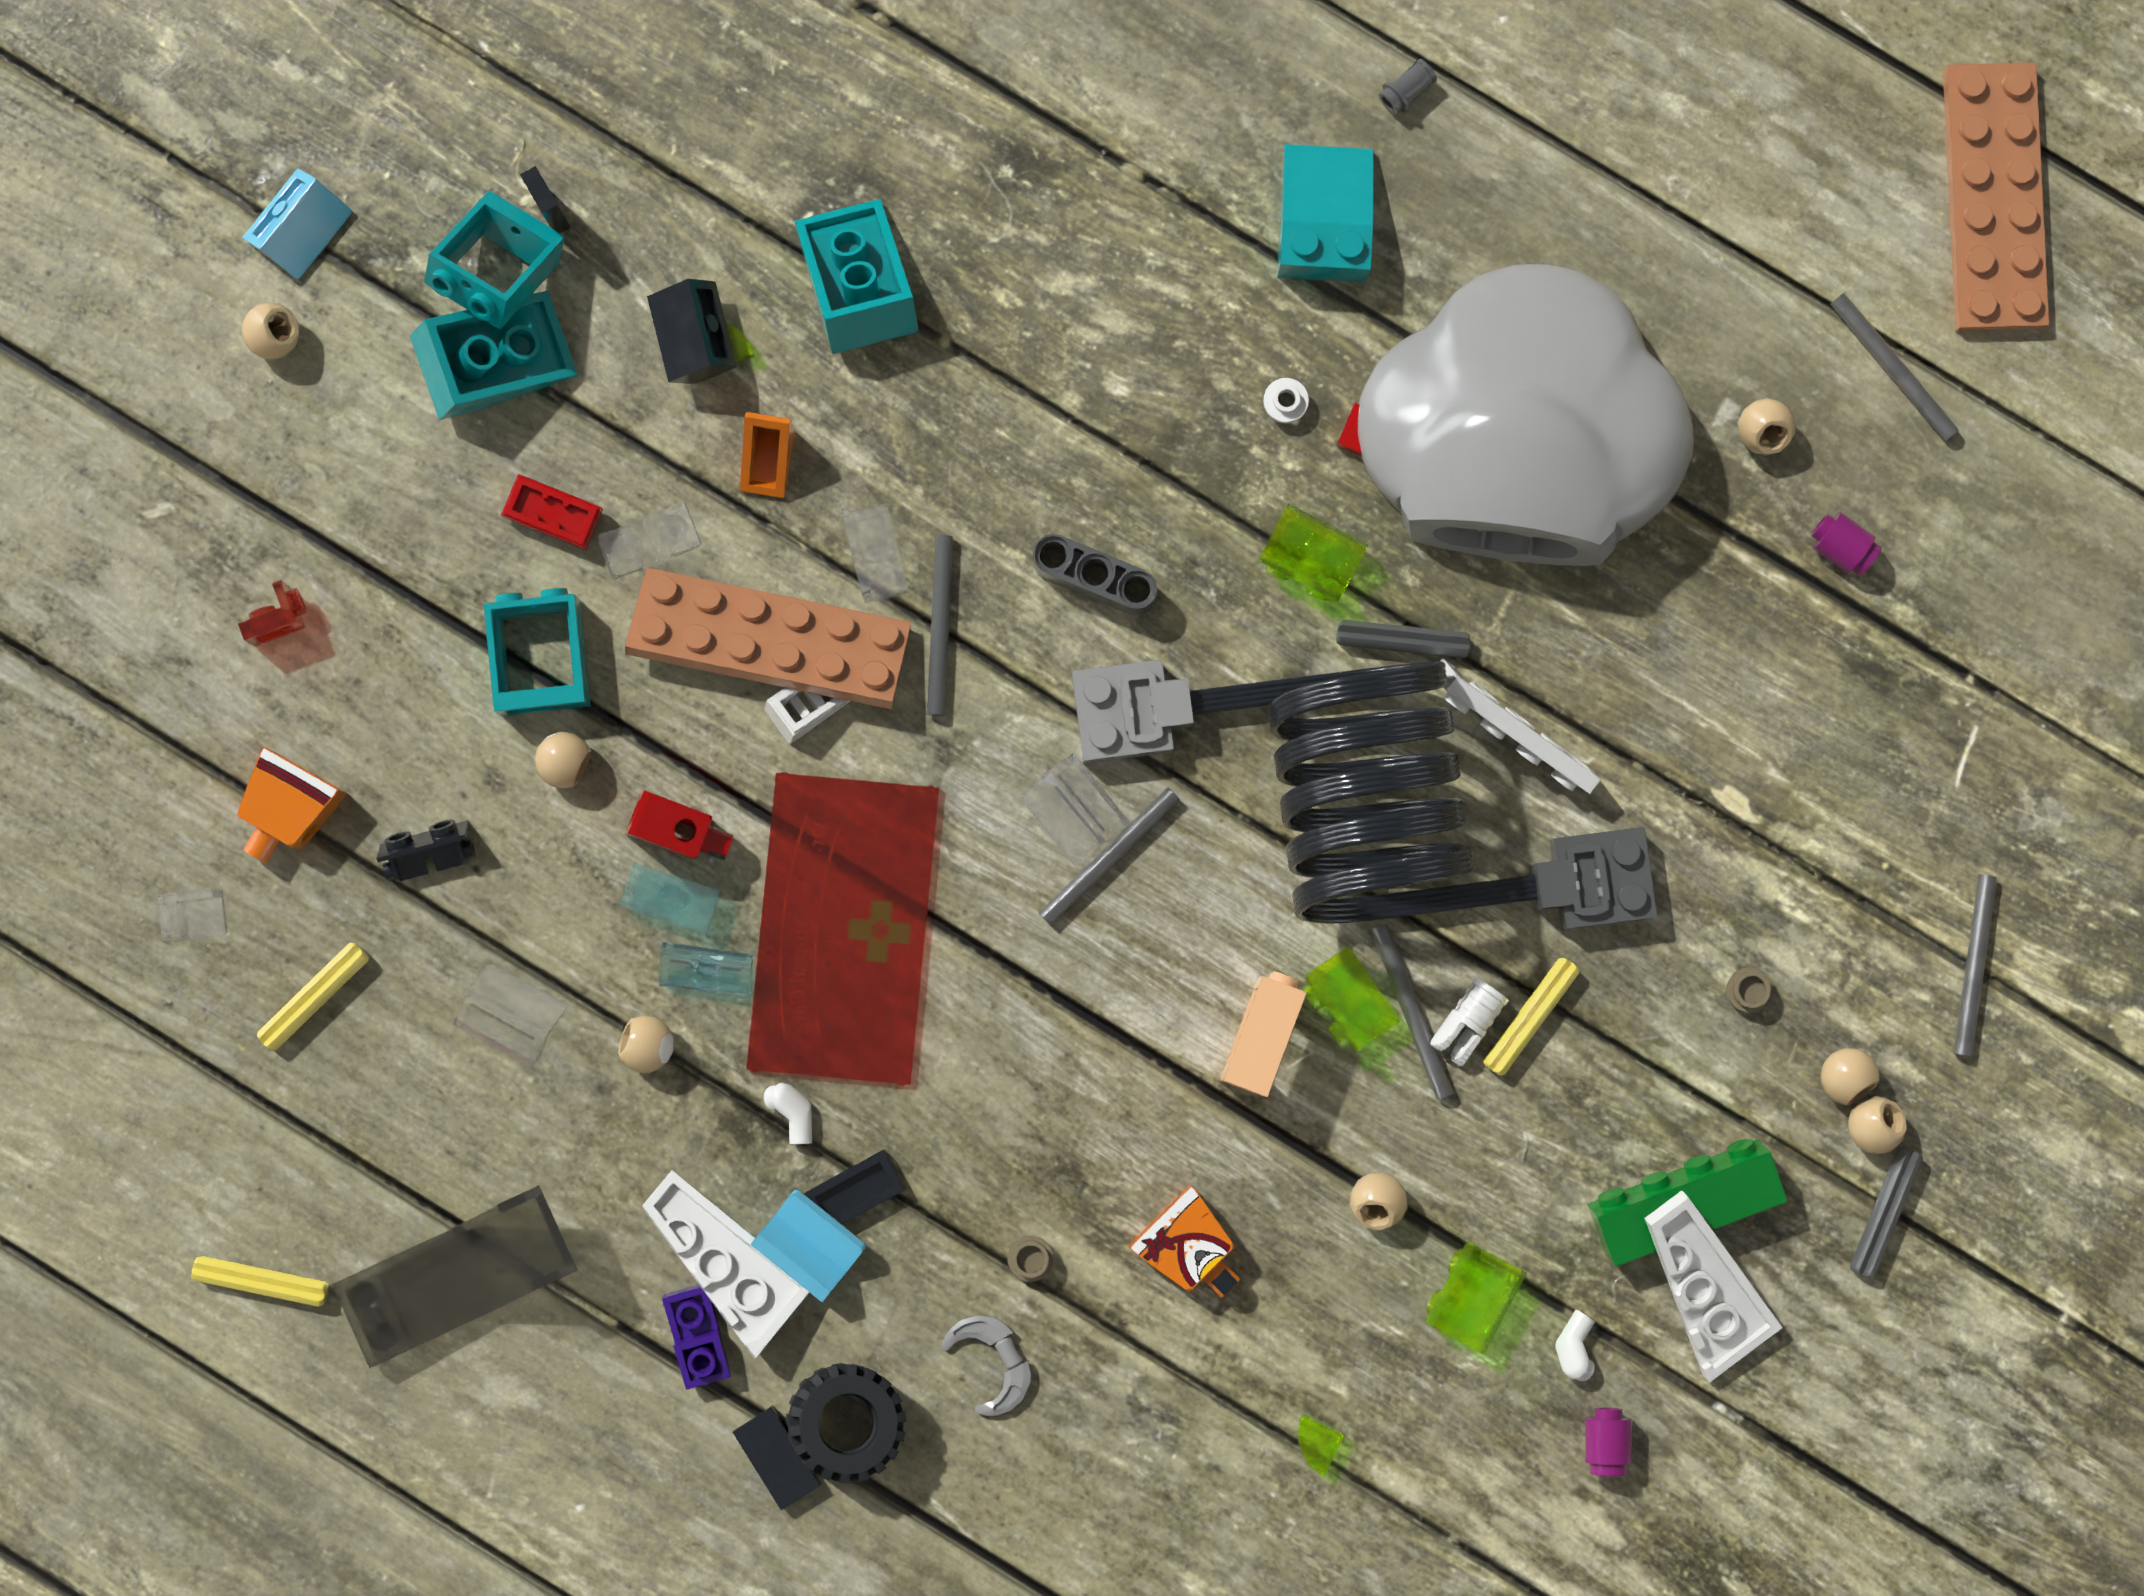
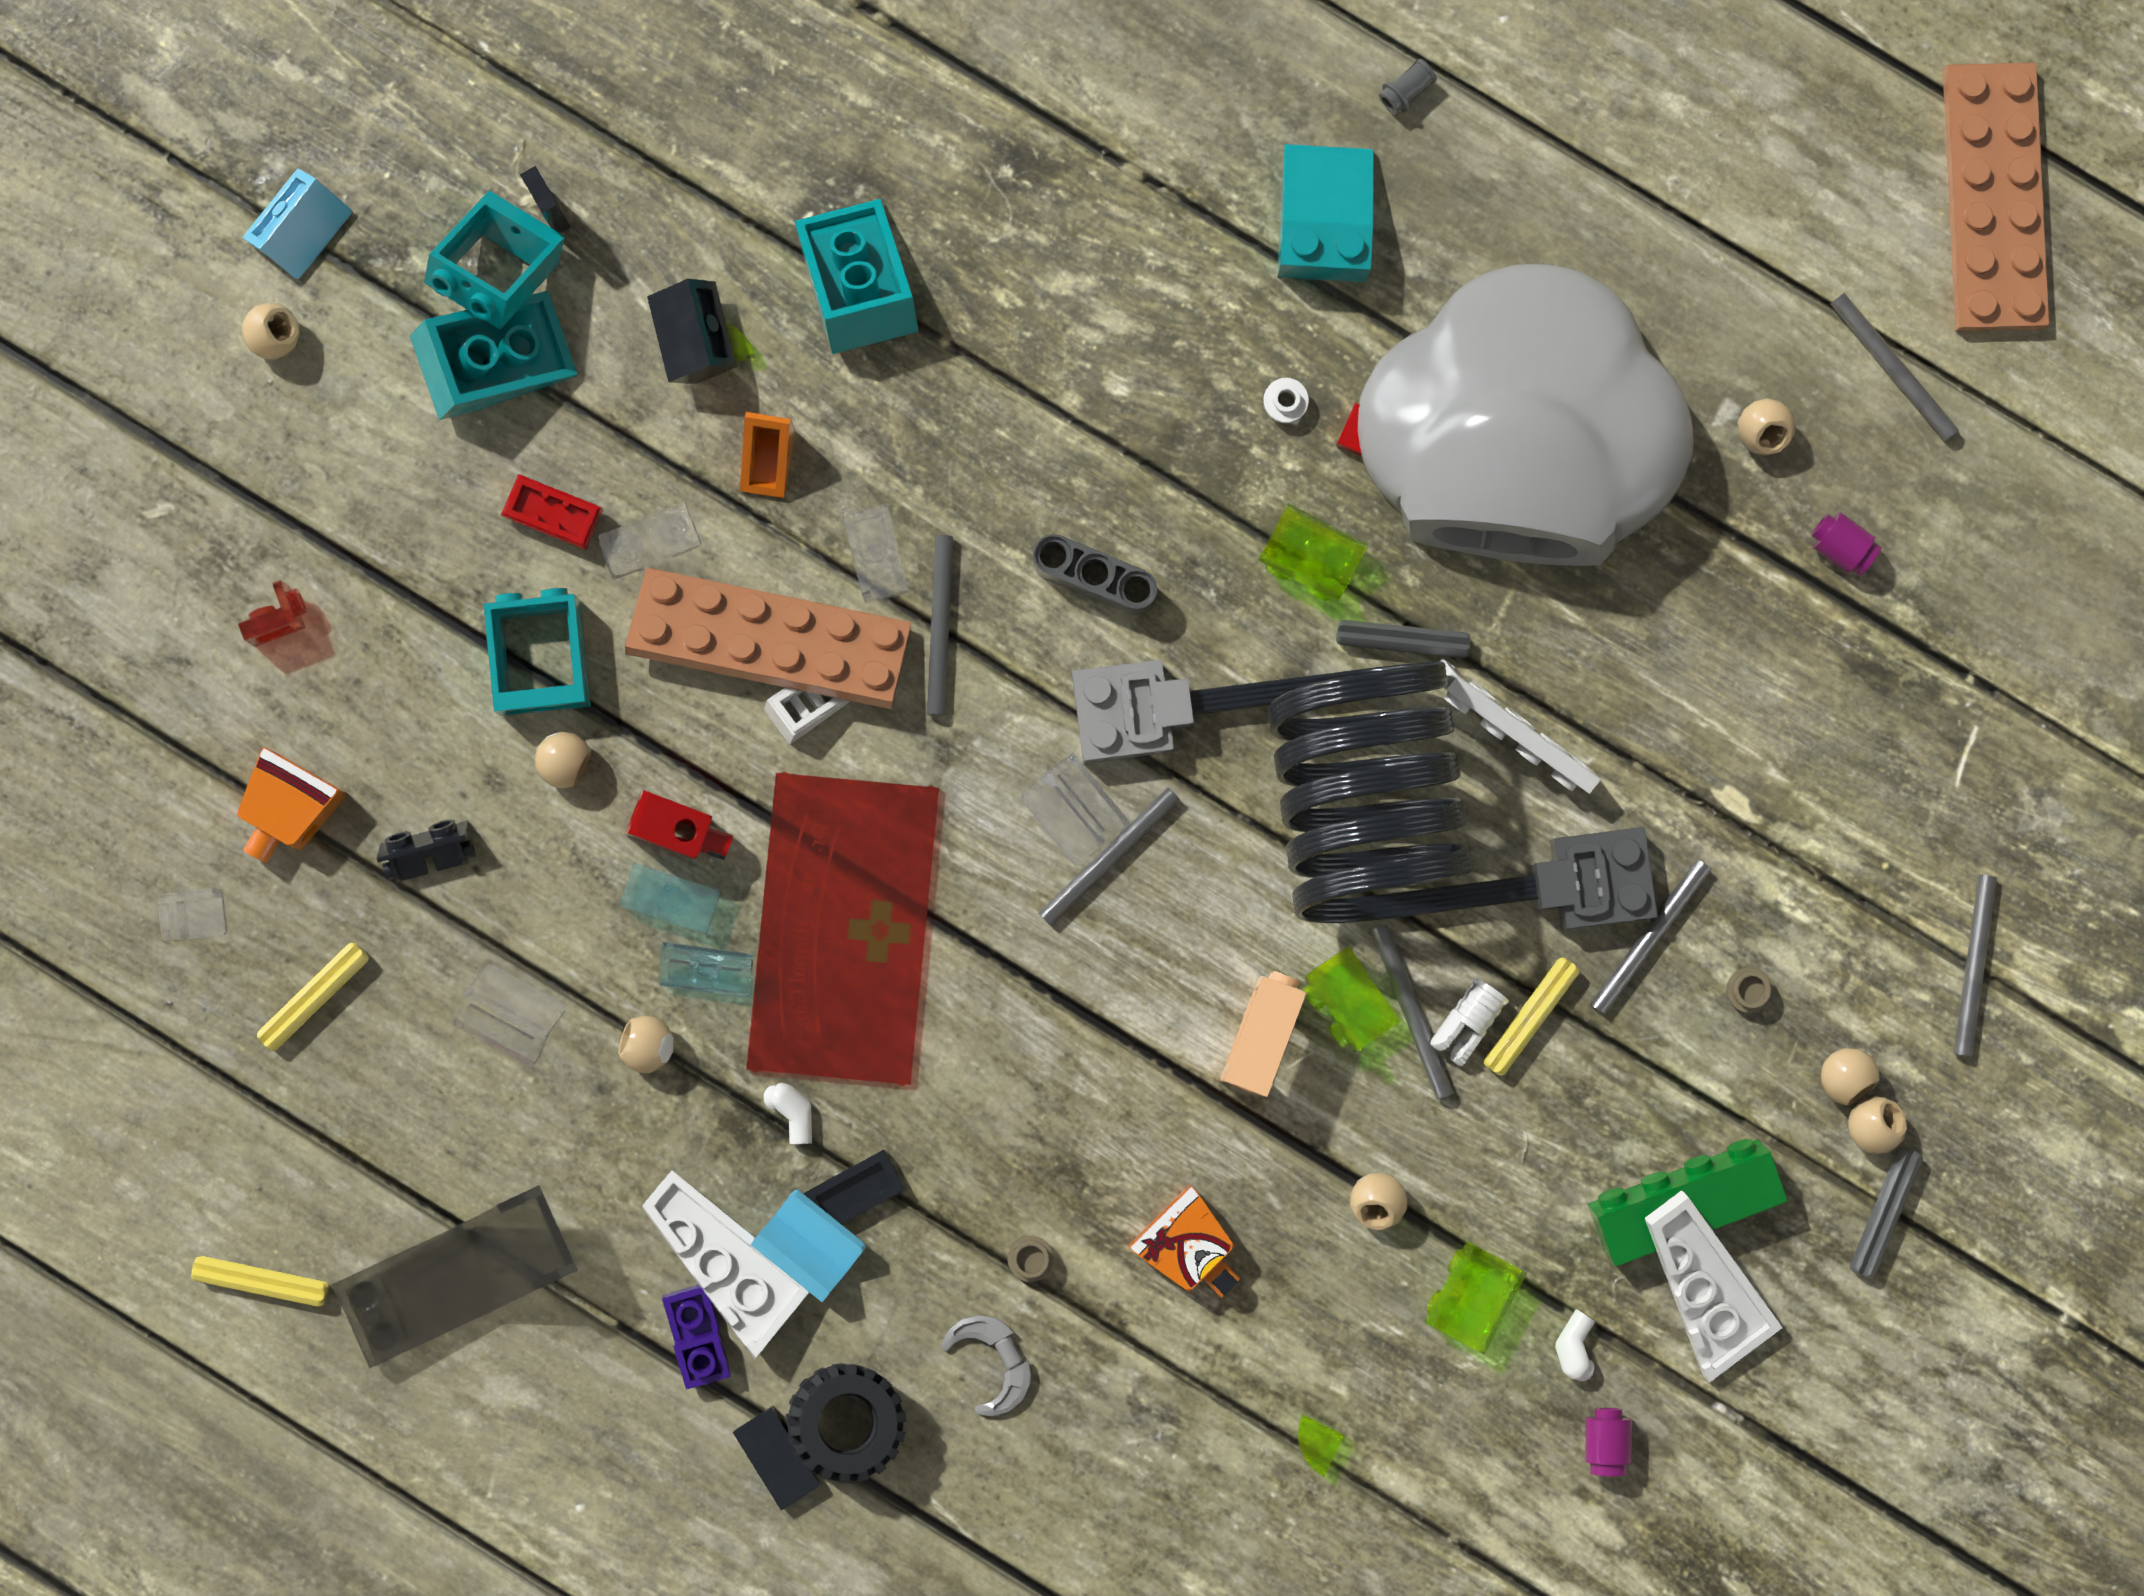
none -> flat silver bar [1590,859,1711,1015]

